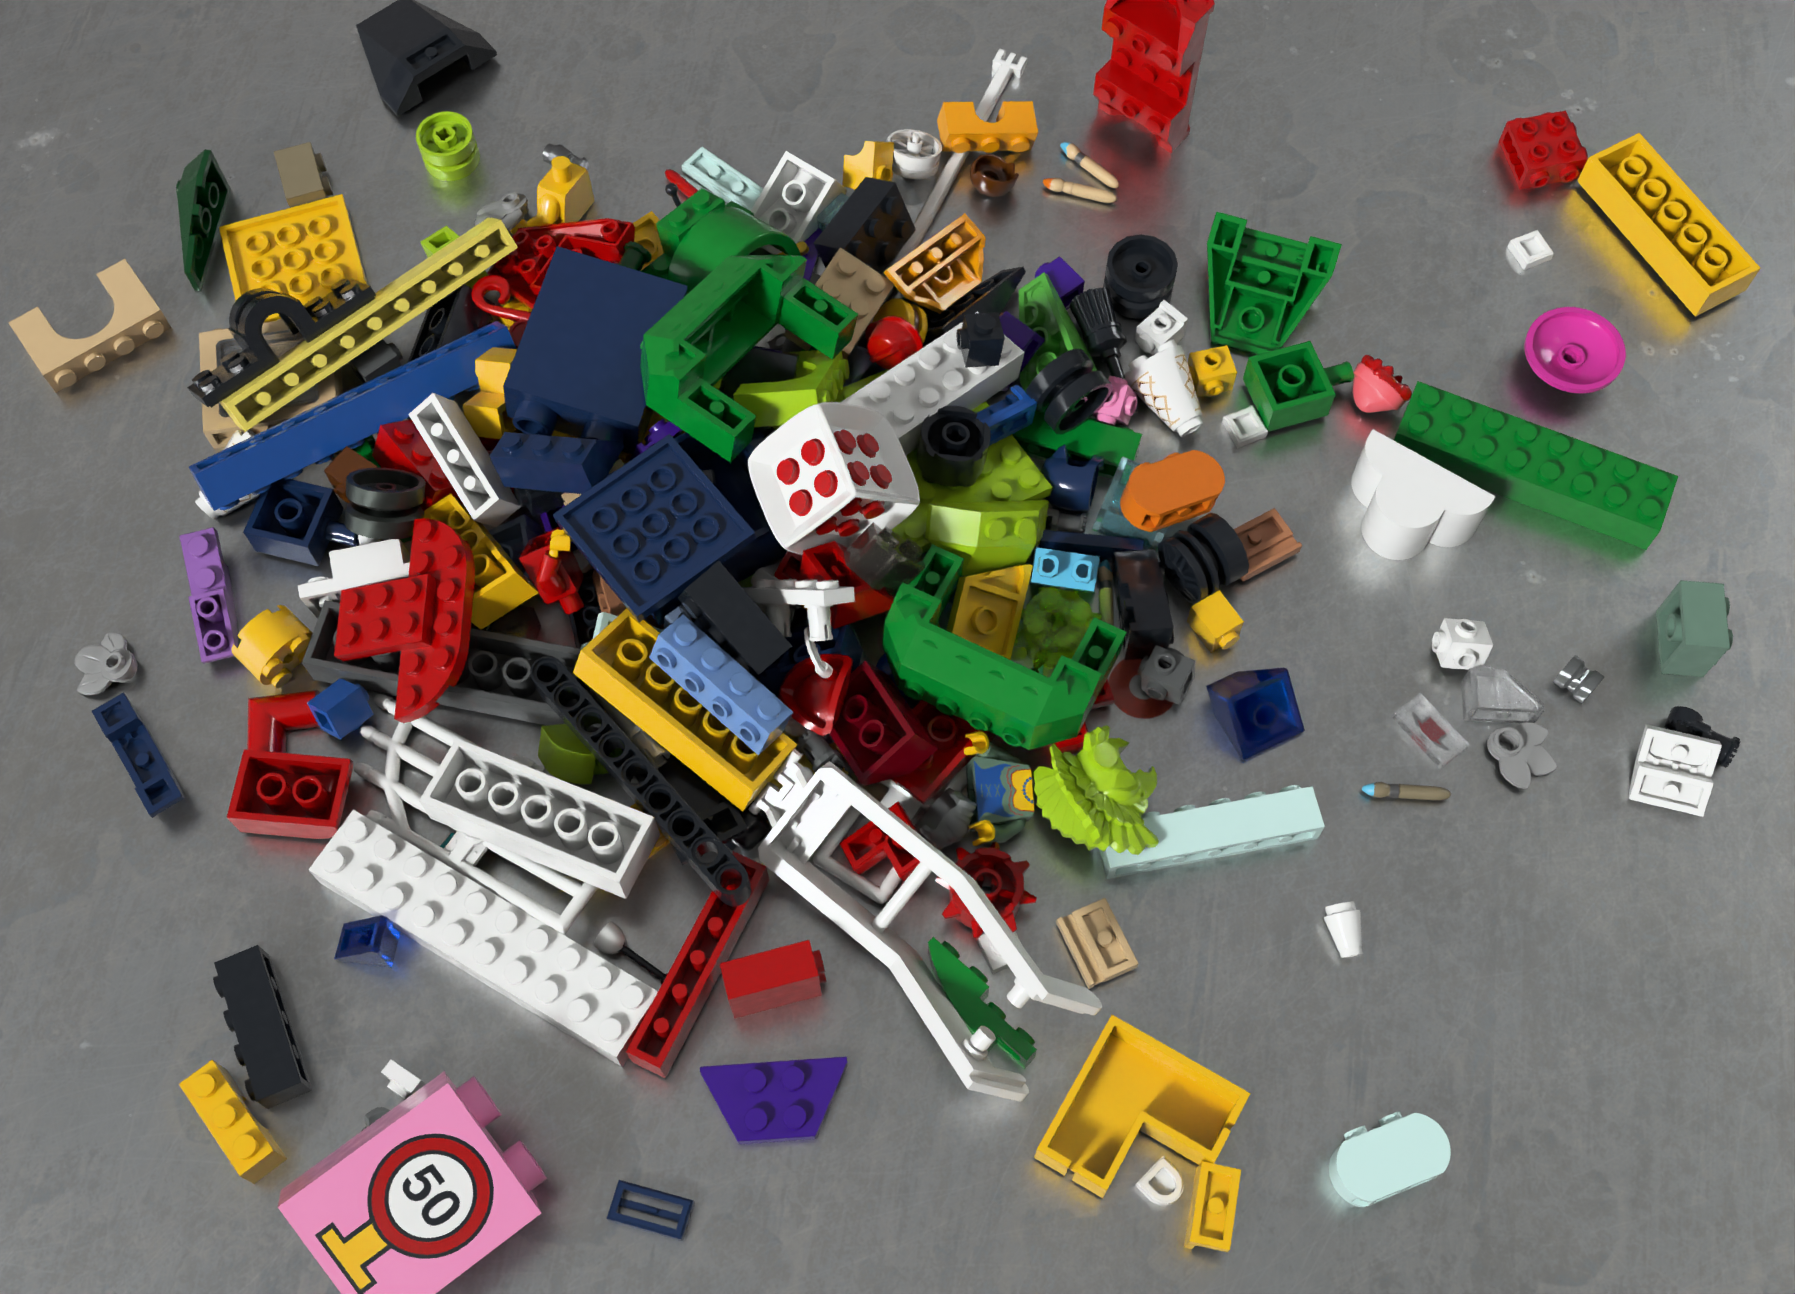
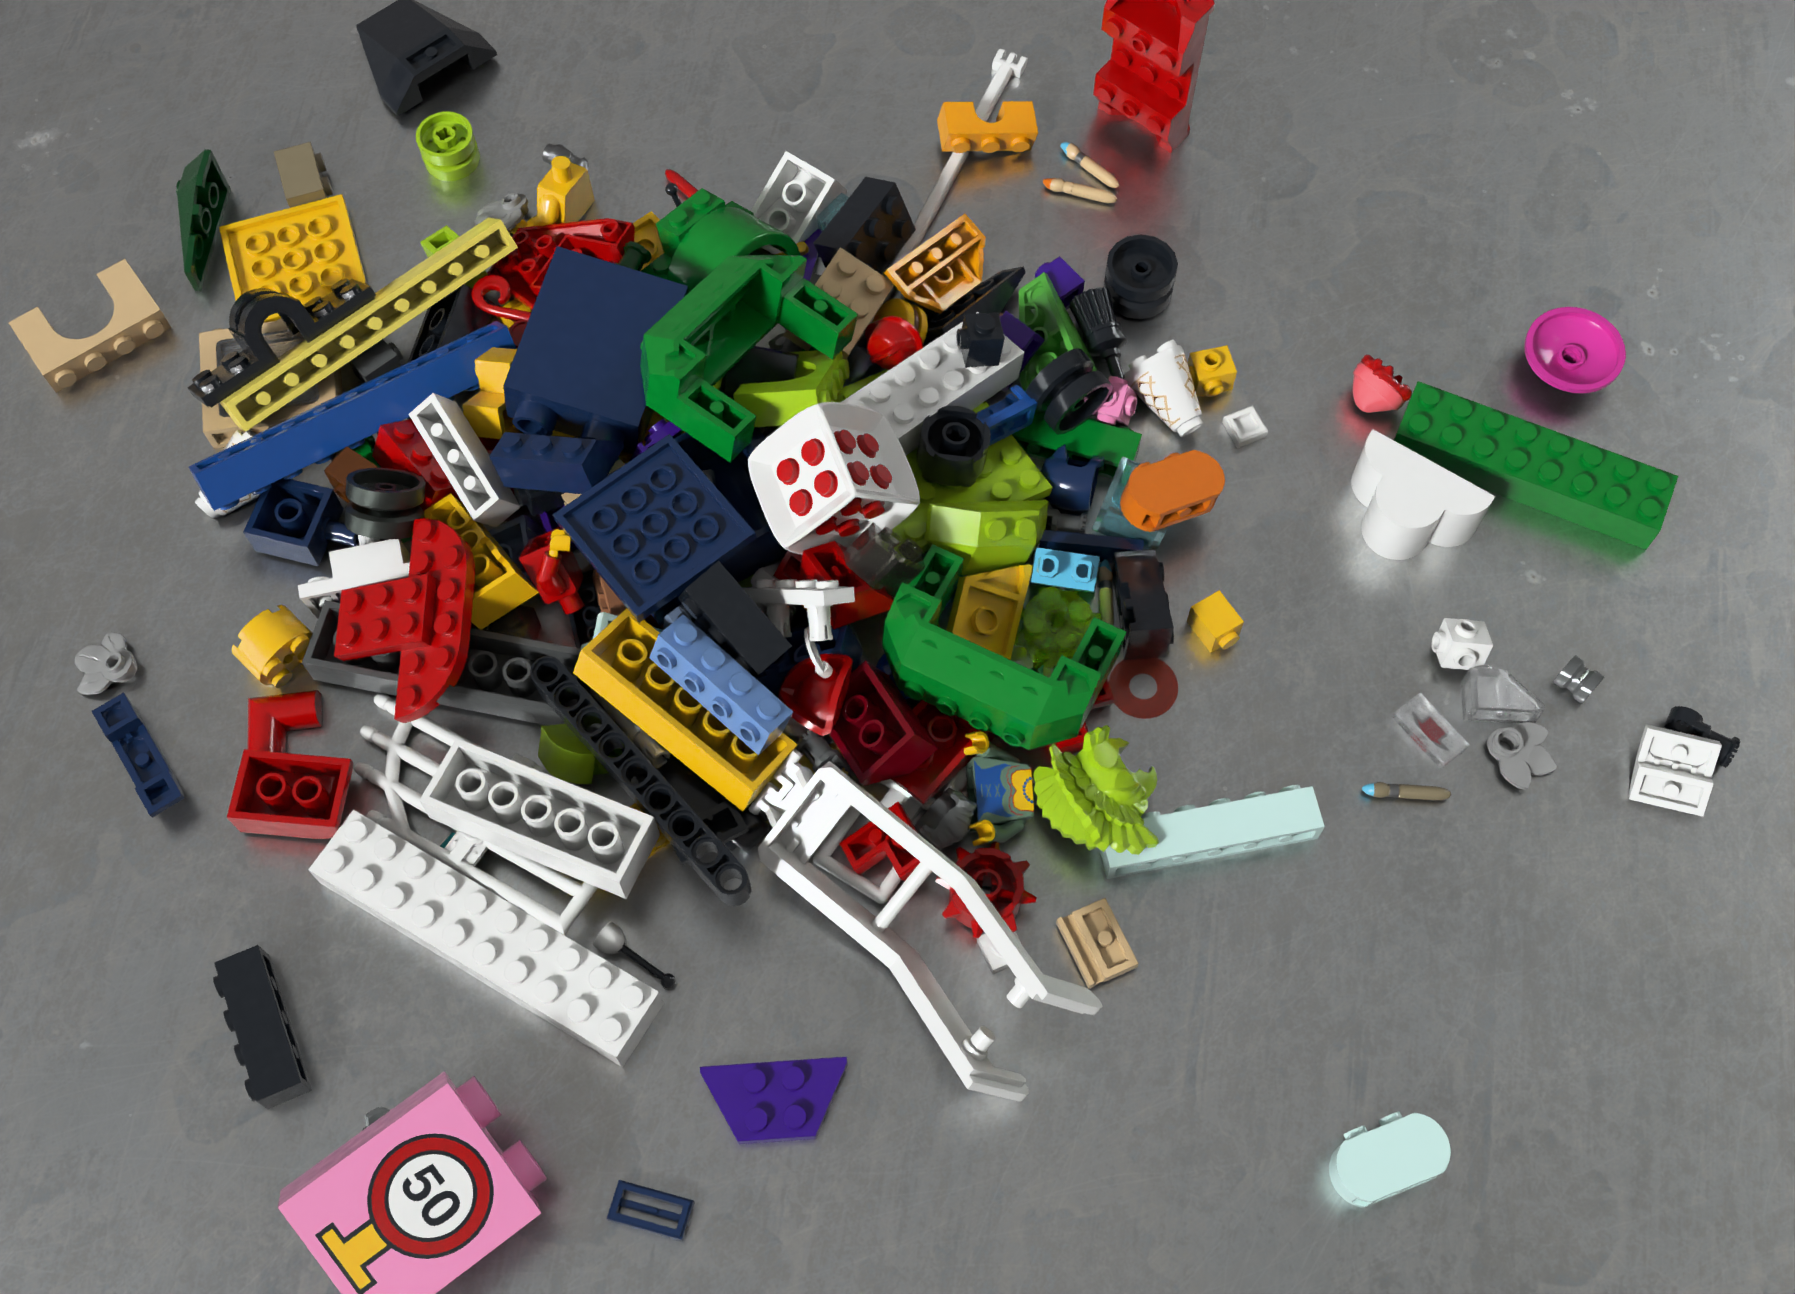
medium lavender slope [179,527,239,664] -> none
yellow arch [179,1060,287,1184] -> none
blue brick [307,678,374,739] -> none
clear blue slope [334,915,401,968] -> none
white plate [381,1059,426,1099] -> none
red brick [626,851,769,1078] -> none
light aqua tile [681,147,764,211] -> none
red brick [719,940,827,1019] -> none
yellow brick [842,141,894,190] -> none
white wheel [887,129,942,179] -> none
green slope [928,937,1037,1069] -> none
reddish brown hair [970,154,1019,197] -> none
yellow piece [1034,1015,1251,1198] -> none
white brick [1135,300,1188,355] -> none
white tile [1135,1155,1184,1206] -> none
dark grey brick [1138,645,1195,705] -> none
black wheel [1158,513,1249,604] -> none
yellow panel [1184,1161,1241,1252] -> none
clear blue slope [1206,668,1305,760] -> none
green wedge [1207,212,1342,355] -> none
nougat plate [1234,508,1302,582] -> none
green brick [1243,341,1354,432] -> none
white cone [1323,901,1363,958] -> none
red brick [1499,110,1588,190] -> none
white tile [1507,230,1554,270] -> none
yellow brick [1577,133,1761,317] -> none
sand green brick [1656,580,1733,677] -> none

